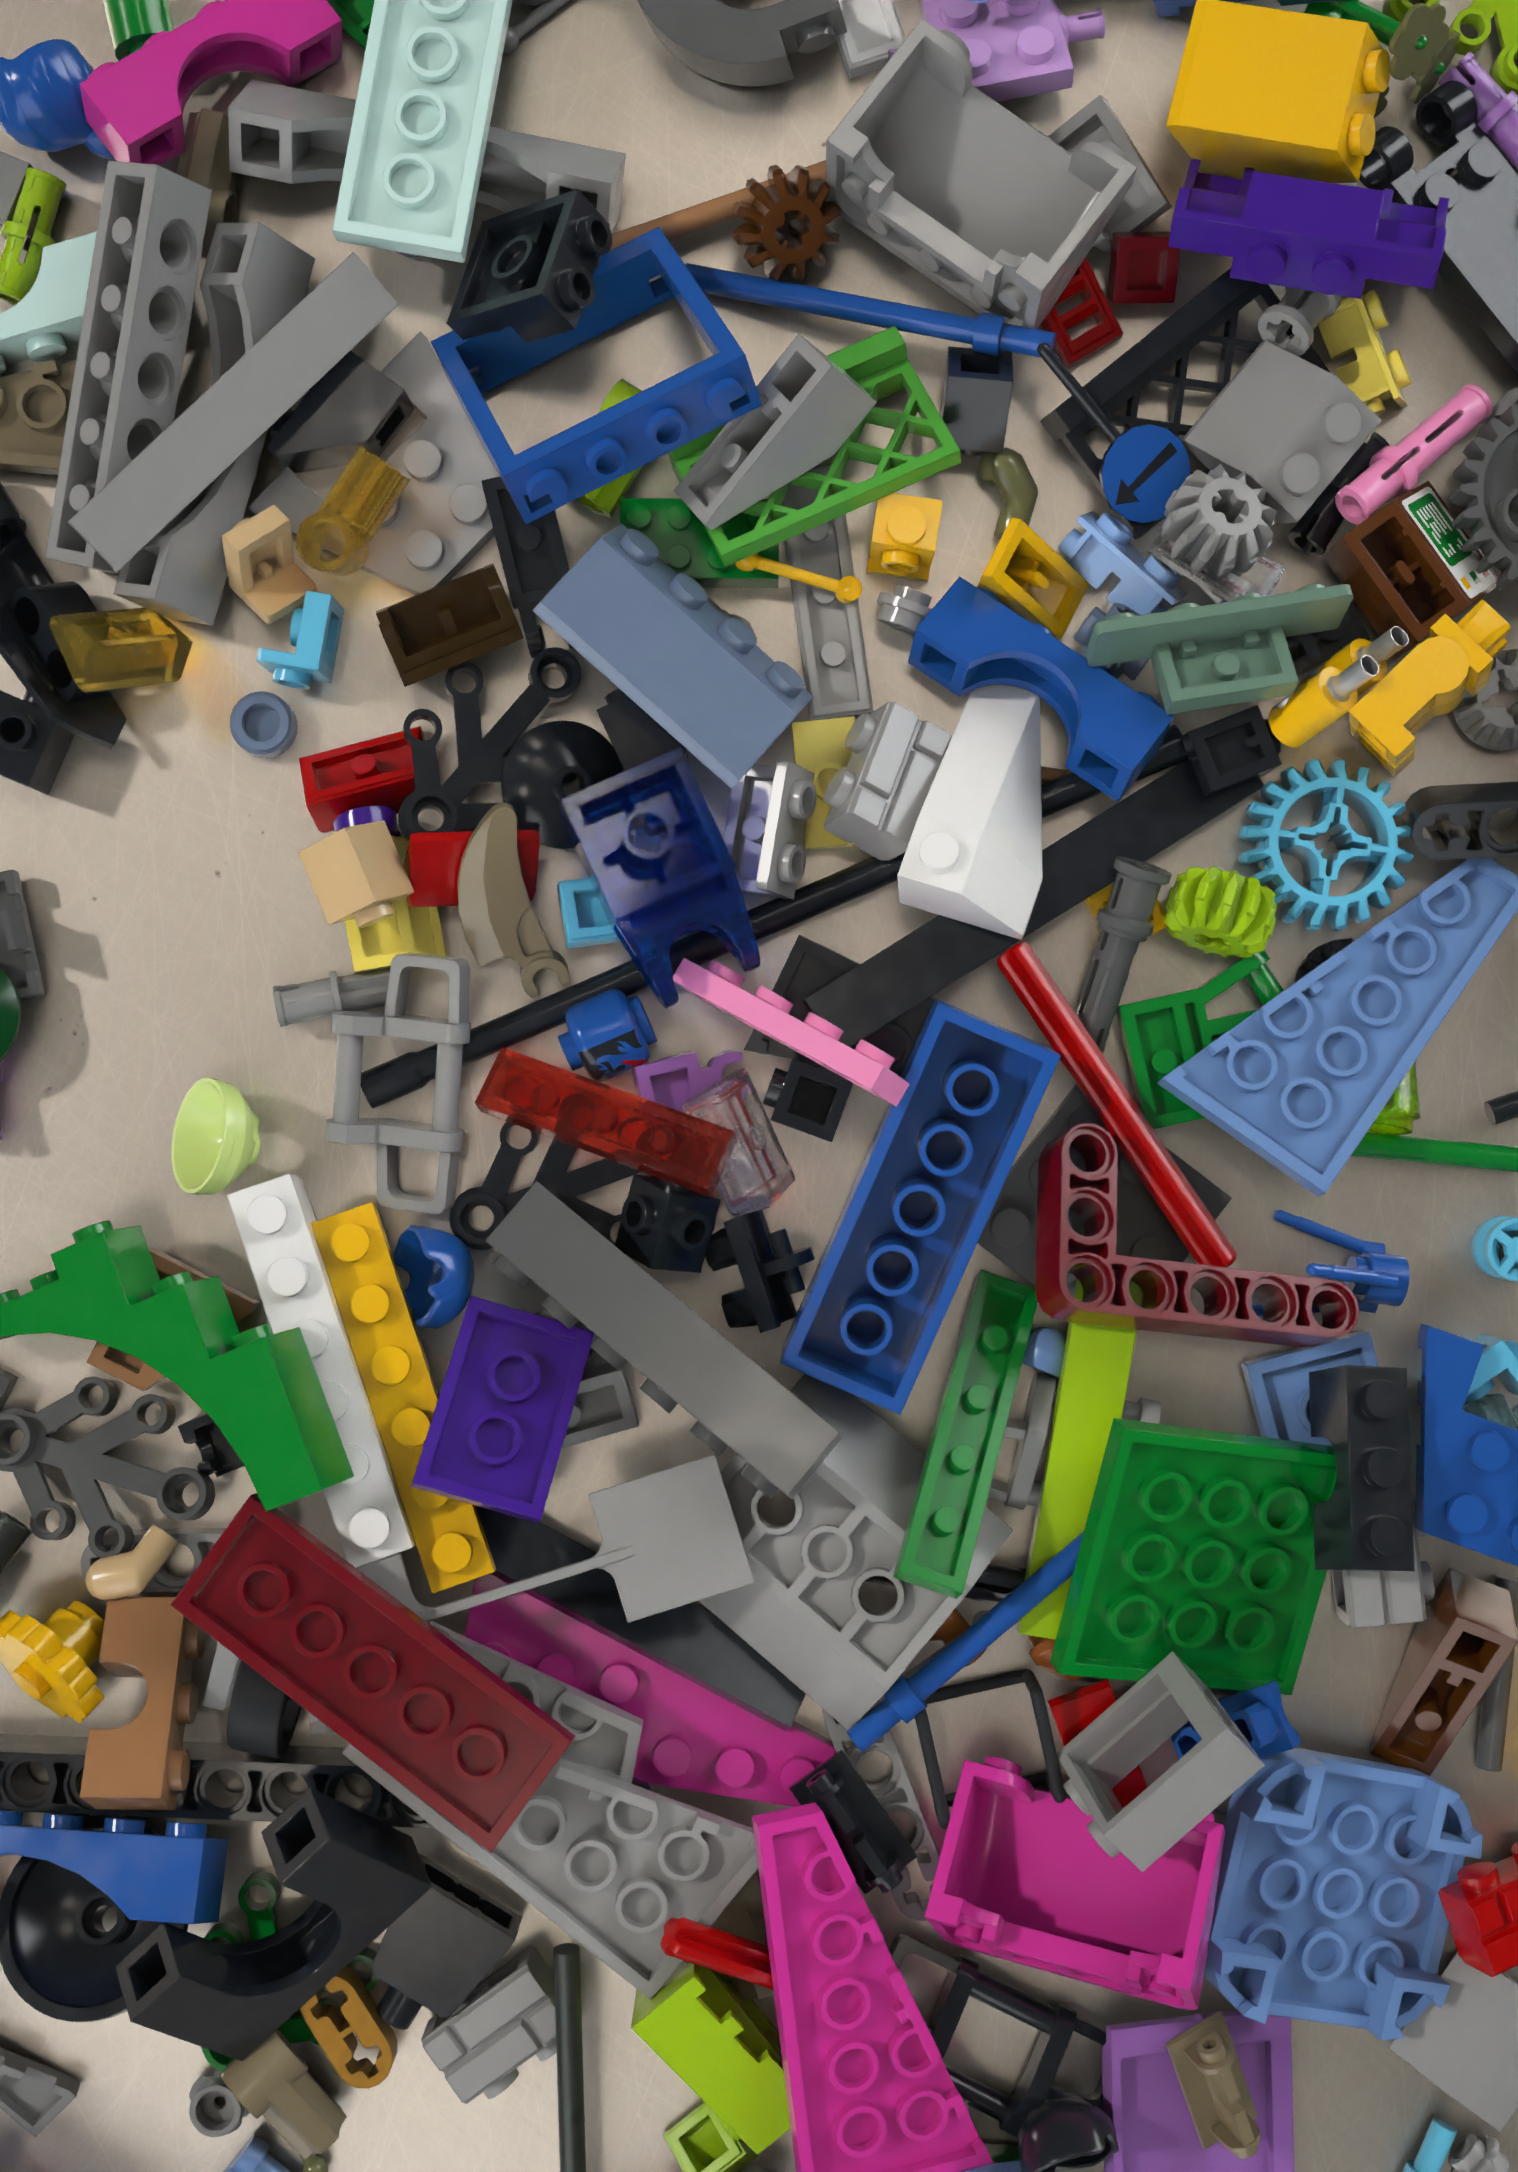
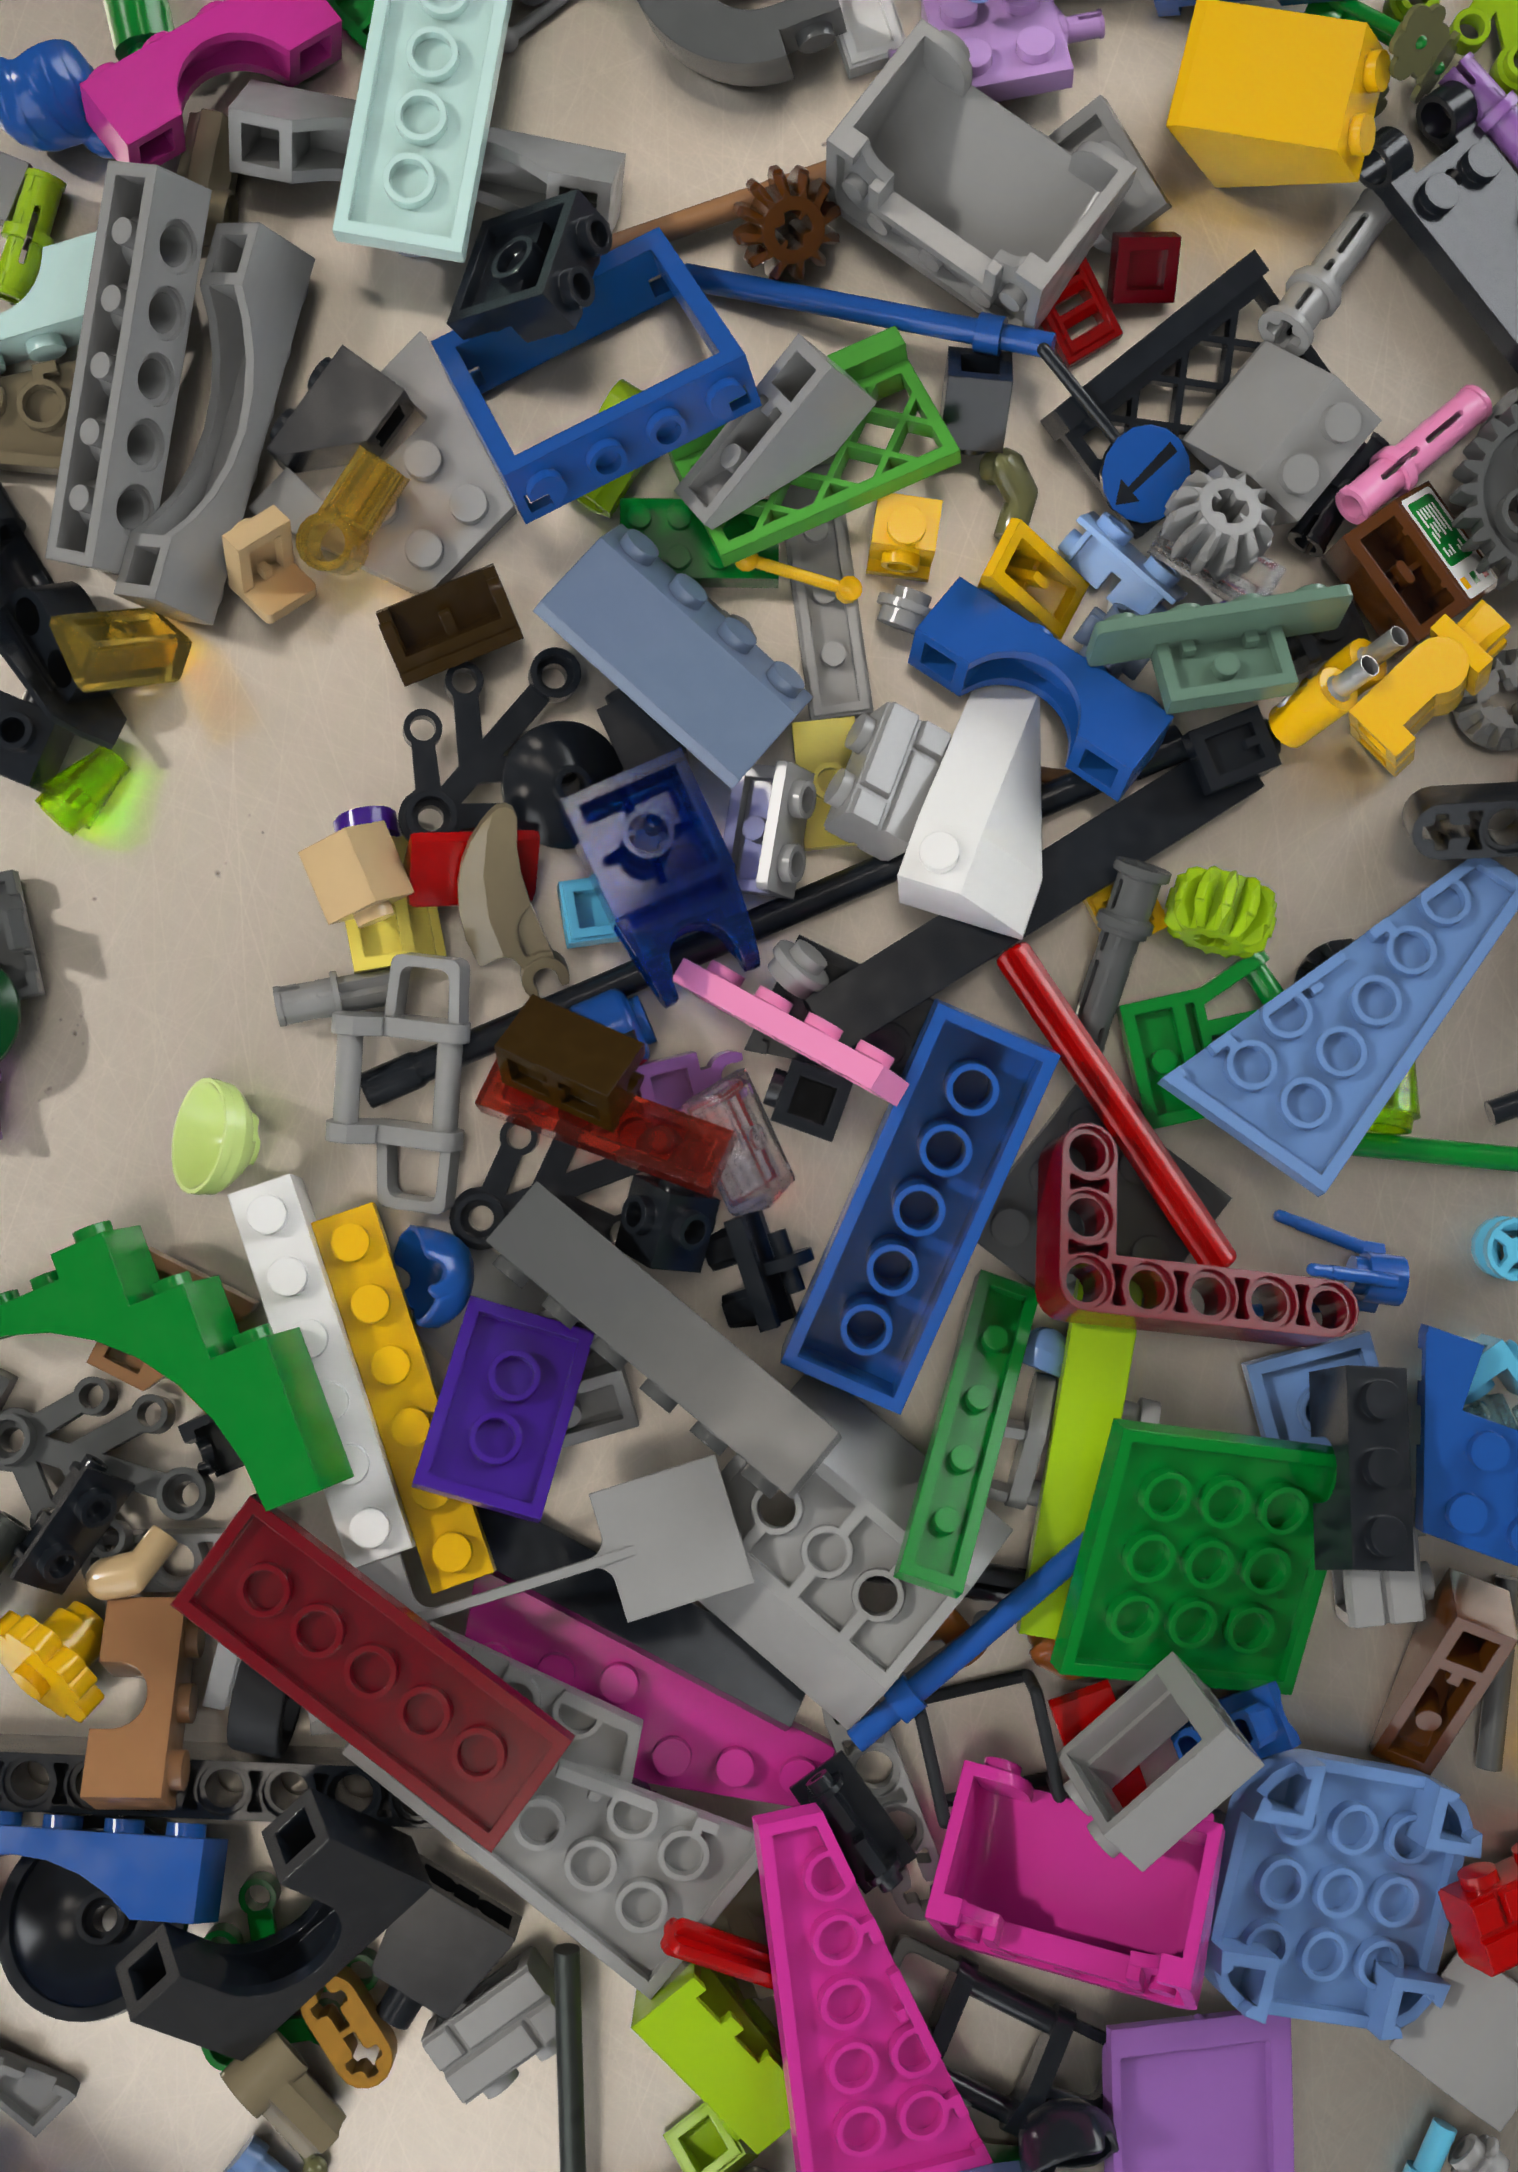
light grey tile [68,252,399,572] -> none
light grey plate [189,2070,250,2137] -> none
sand blue tile [230,691,298,758] -> none
medium azure bracket [256,590,345,689] -> none
red slope [299,726,425,833] -> none
black hinge [481,476,573,658] -> none
dark tan hinge [1165,2011,1261,2159] -> none
dark purple bracket [1168,159,1450,299] -> none
medium azure gear [1238,759,1414,931] -> none
light yellow hinge [1317,289,1412,416] -> none
none -> black hinge [9,1454,136,1595]
none -> clear neon green cone [34,745,131,837]
none -> dark brown hinge [494,994,646,1133]
none -> light grey plate [768,939,829,999]

